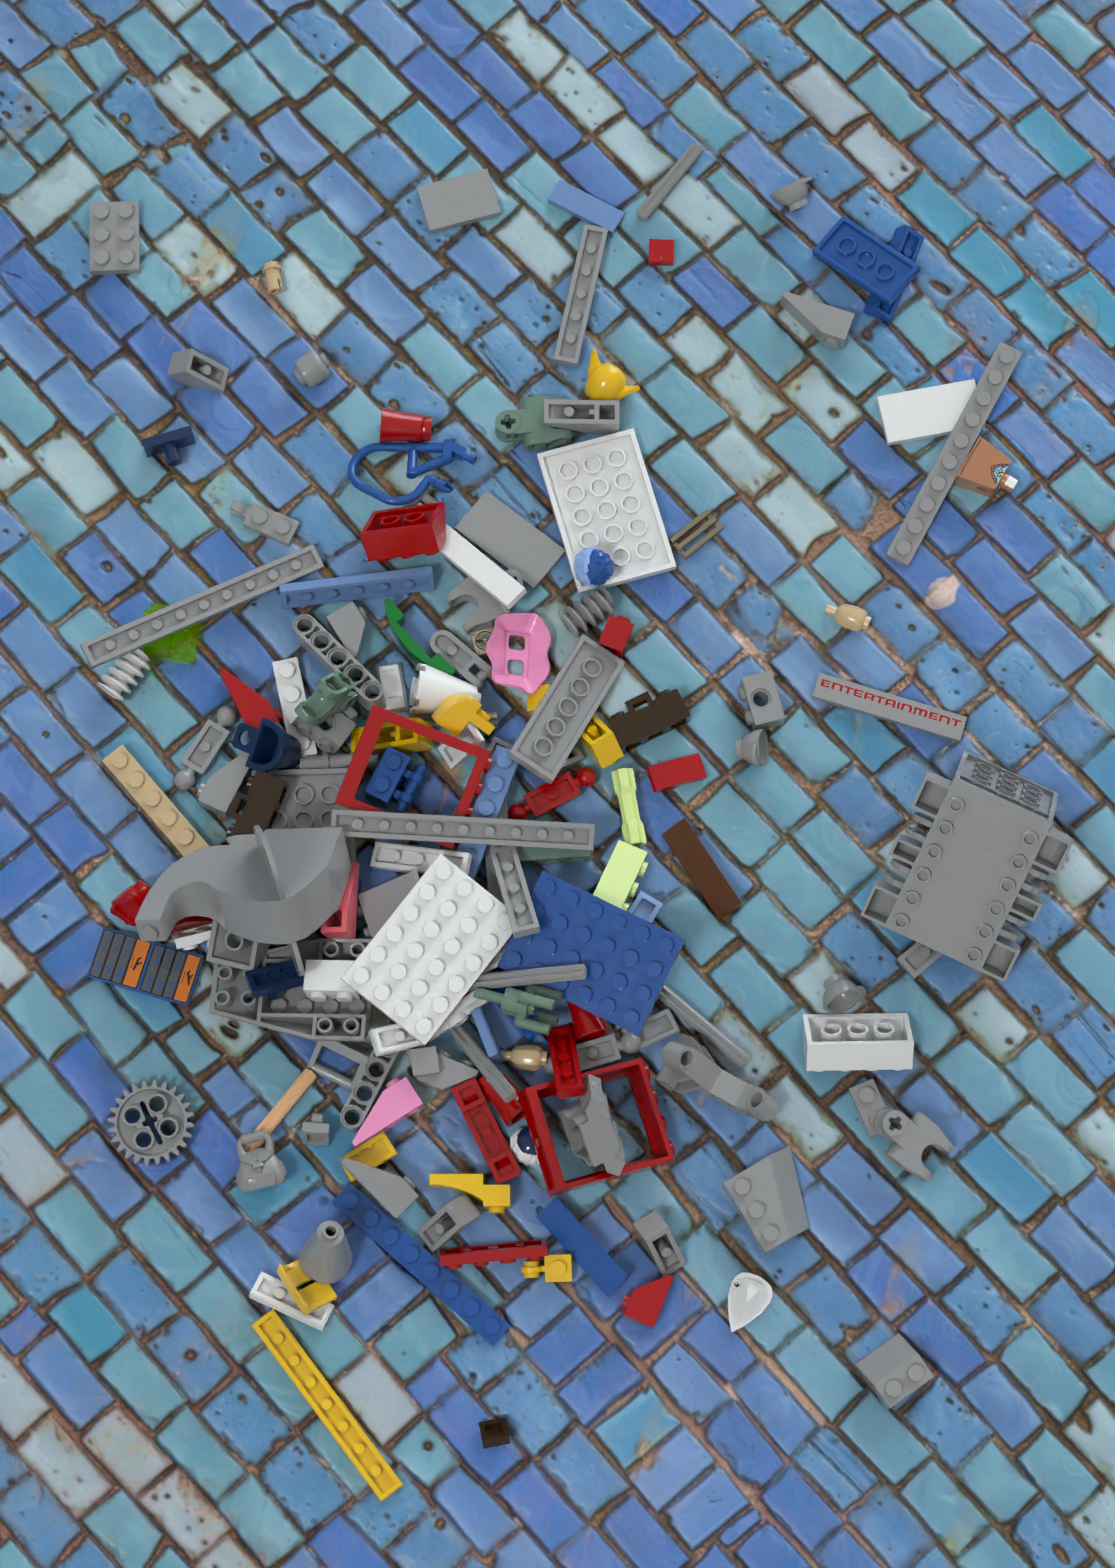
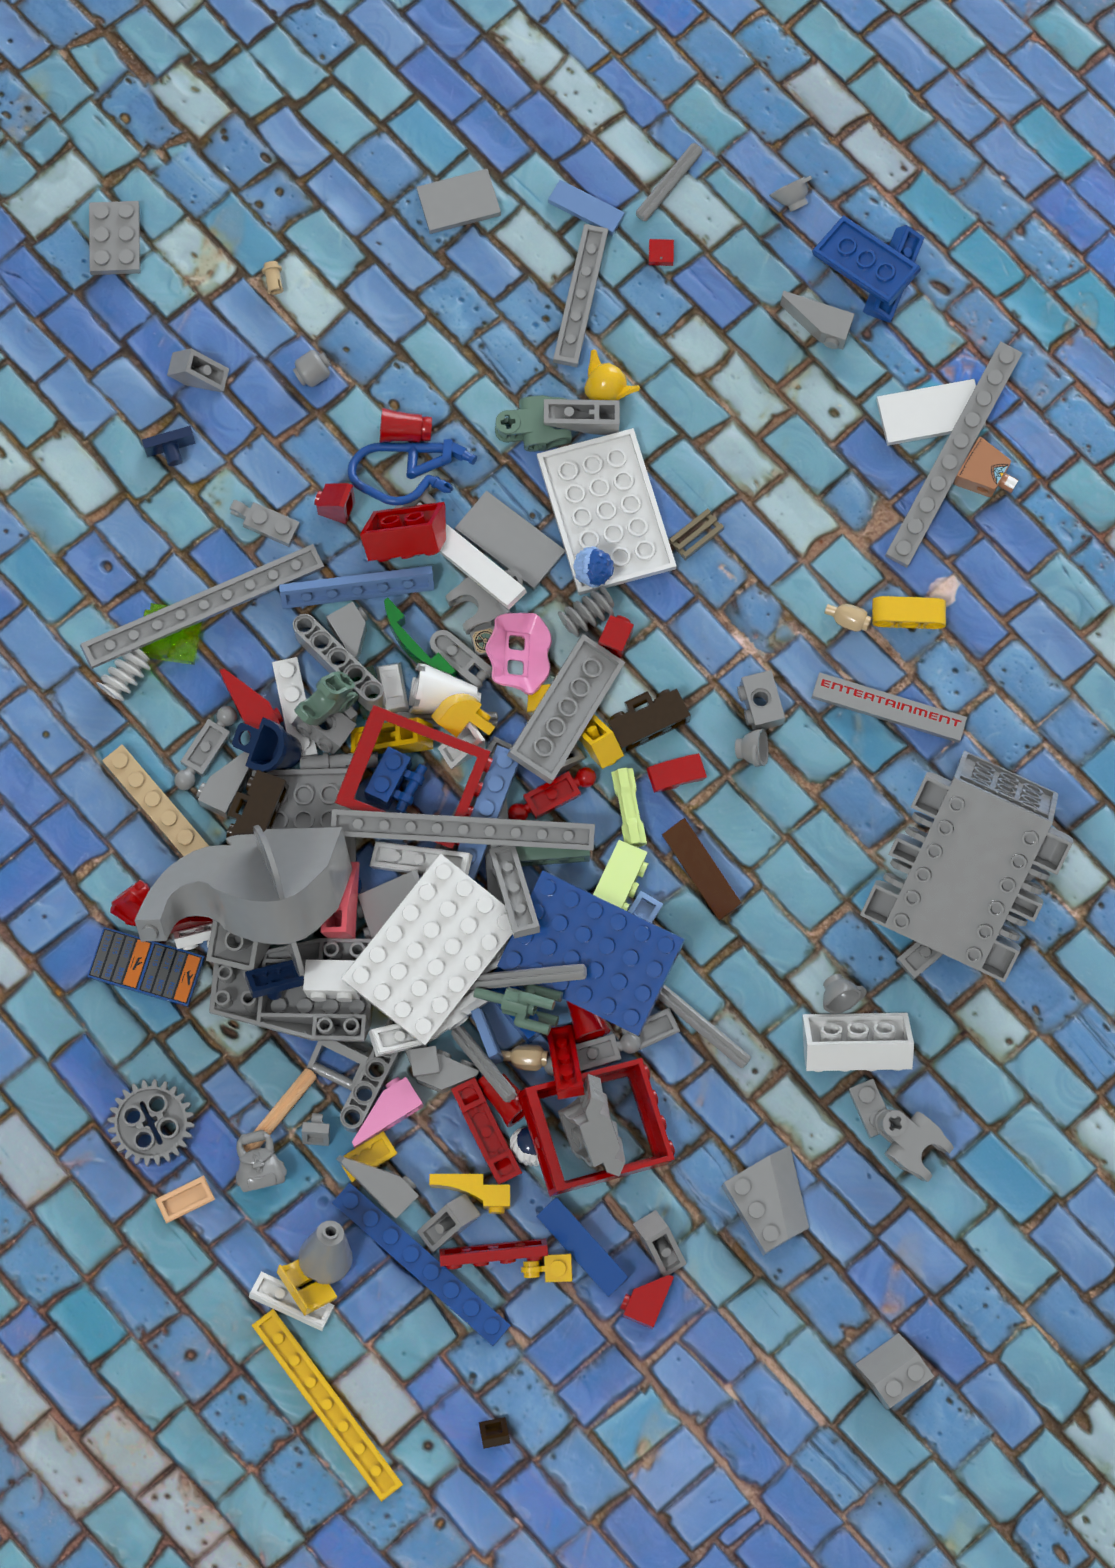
light grey connector [655,1034,779,1122] -> none
white piece [727,1272,773,1333] -> none
none -> light nougat tile [155,1175,215,1224]
none -> red slope [314,483,355,524]
none -> yellow beam [872,596,946,629]

